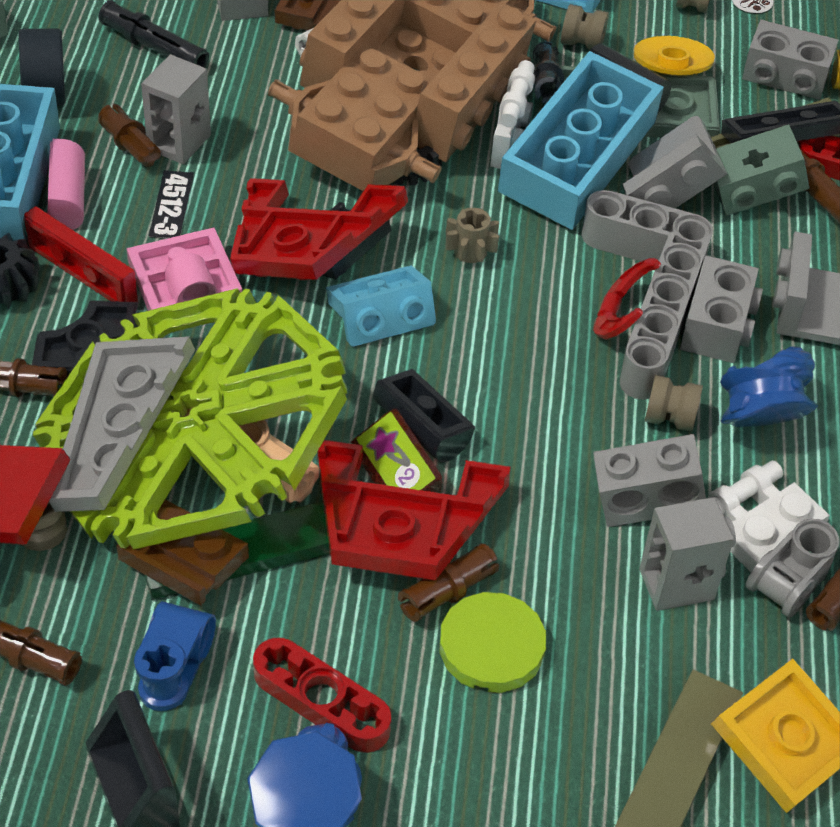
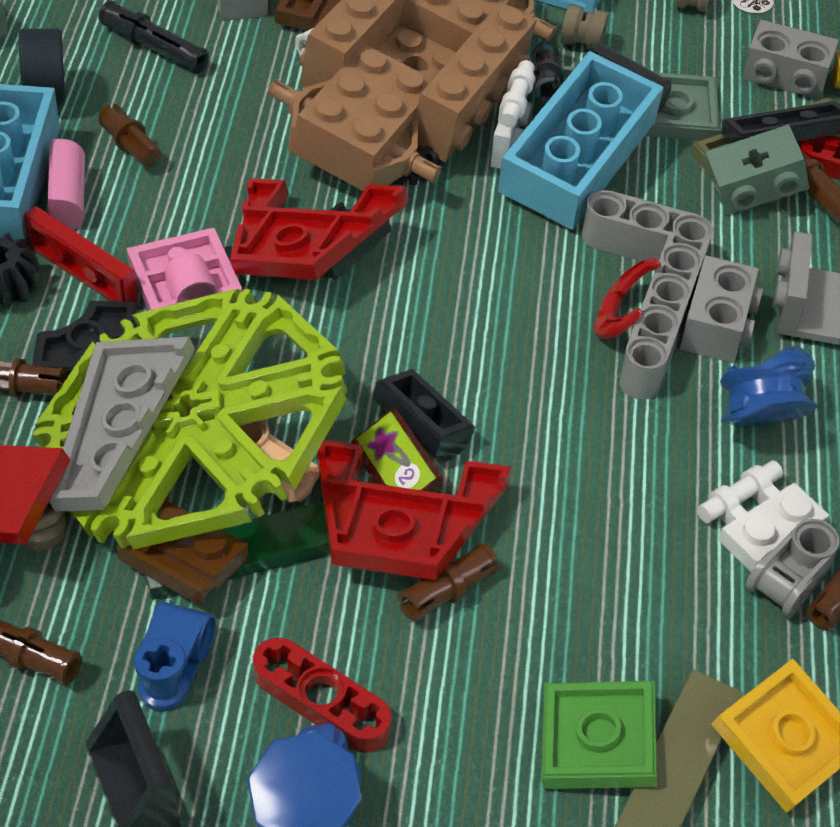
light grey brick [141,54,211,165] -> none
black sticker [149,170,194,238] -> none
medium azure bracket [326,265,436,346] -> none
lime tile [439,592,546,693] -> none
dark tan gear [445,208,499,263] -> none
light grey brick [593,434,706,527] -> none
light grey bracket [623,116,727,208] -> none
yellow dish [633,36,715,76] -> none
light grey brick [639,497,736,611] -> none
dark tan wheel [645,375,703,432] -> none
none -> bright green plate [541,681,658,789]

